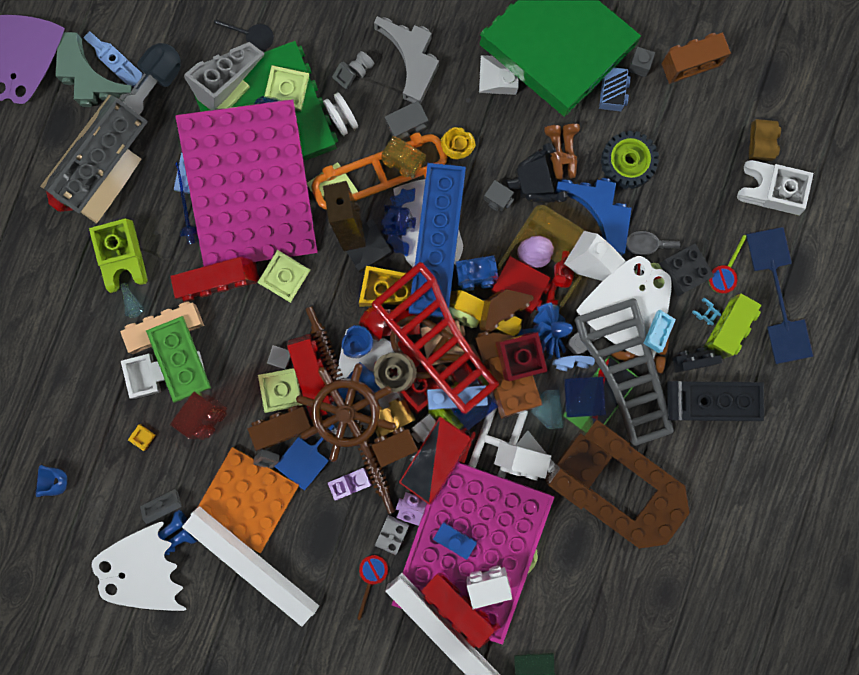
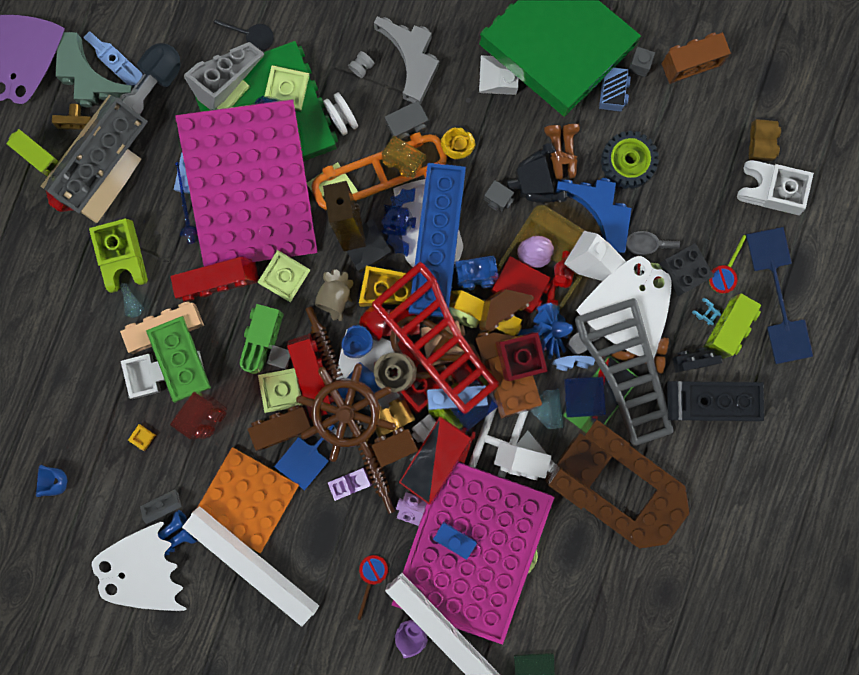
dark grey plate [253,450,280,469] -> none
dark grey plate [332,61,358,89] -> none
light grey piece [375,515,409,555] -> none
red wedge [421,573,501,648] -> none
white brick [467,566,512,609] -> none
medium azure plate [643,310,676,353] -> none
none -> lime brick [6,129,59,177]
none -> pearl gold tile [52,104,91,130]
none -> bright green brick [240,304,284,374]
none -> dark tan piece [315,269,353,321]
none -> medium lavender hair [395,619,428,658]

